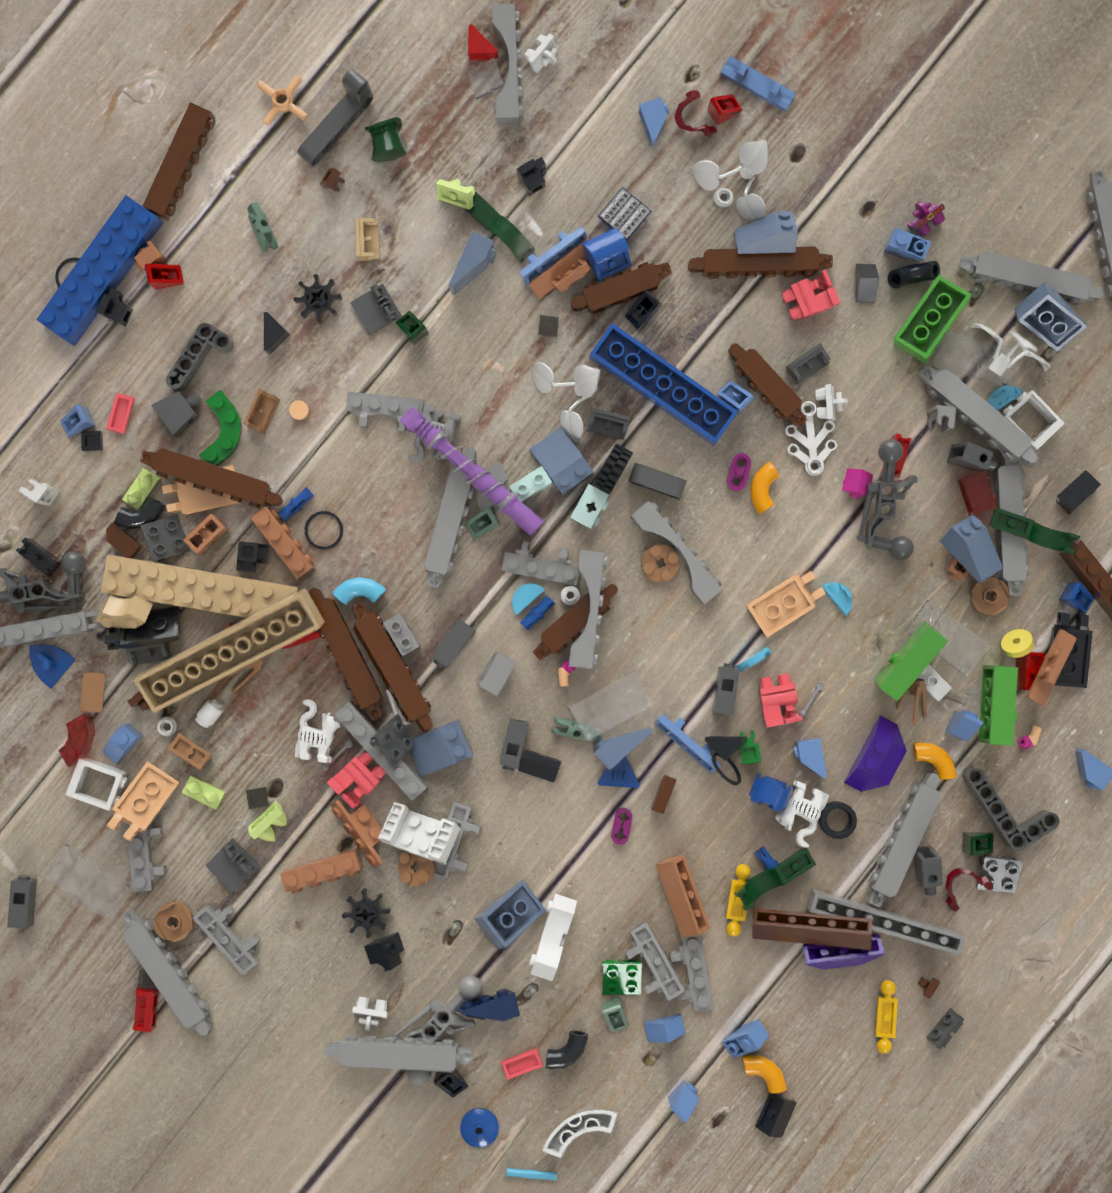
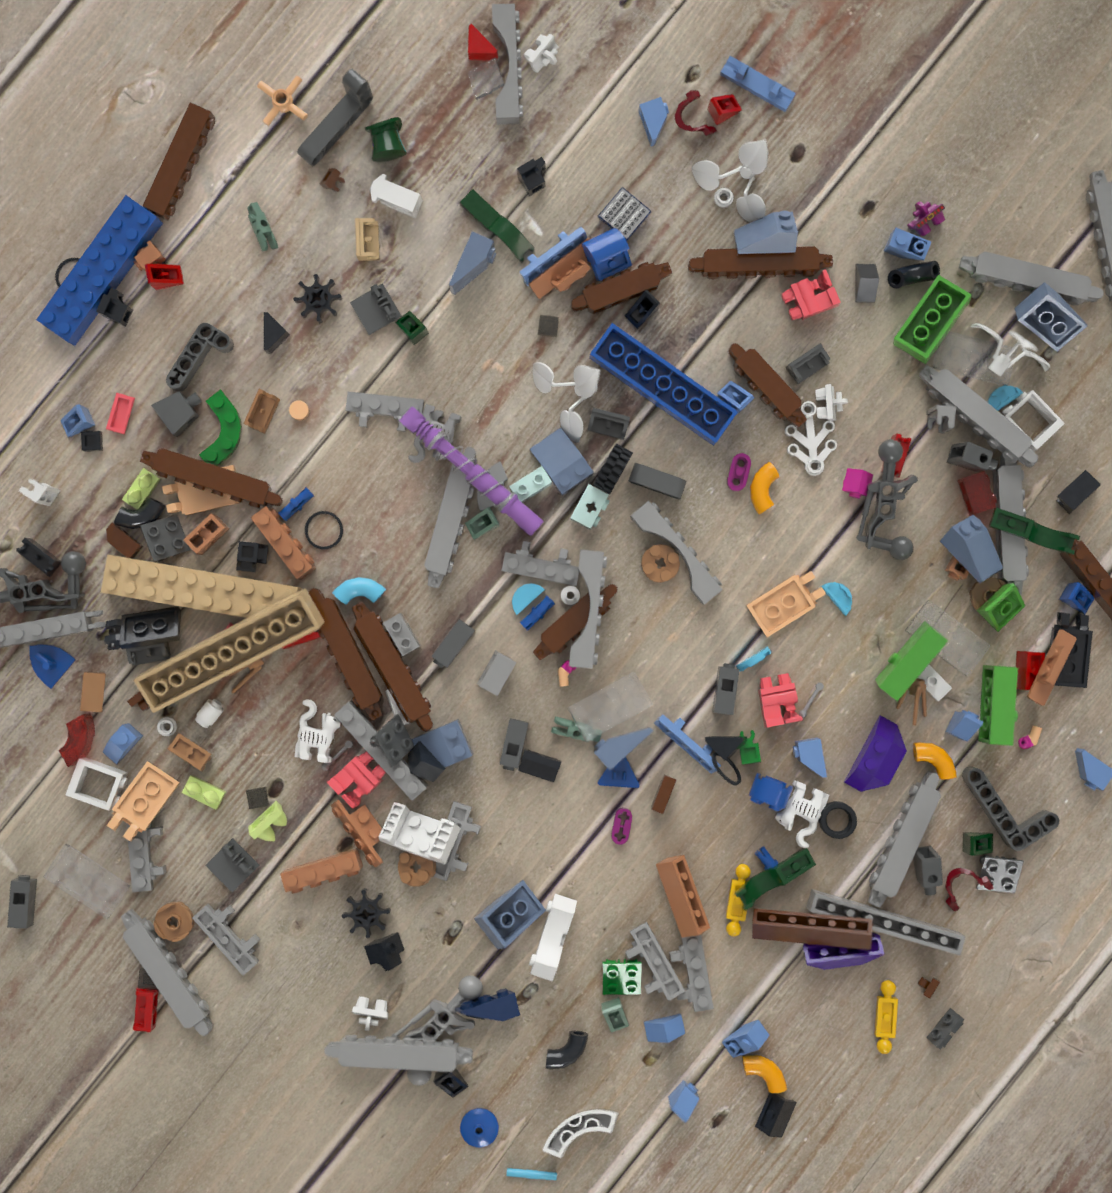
tan brick [95,594,153,629] -> none
yellowish green tile [436,179,475,210] -> none
coral tile [501,1048,544,1080] -> none
light yellow piece [1001,629,1034,658] -> none
none -> white piece [370,174,423,218]
none -> black slope [408,741,445,782]
none -> bright green slope [977,583,1026,632]

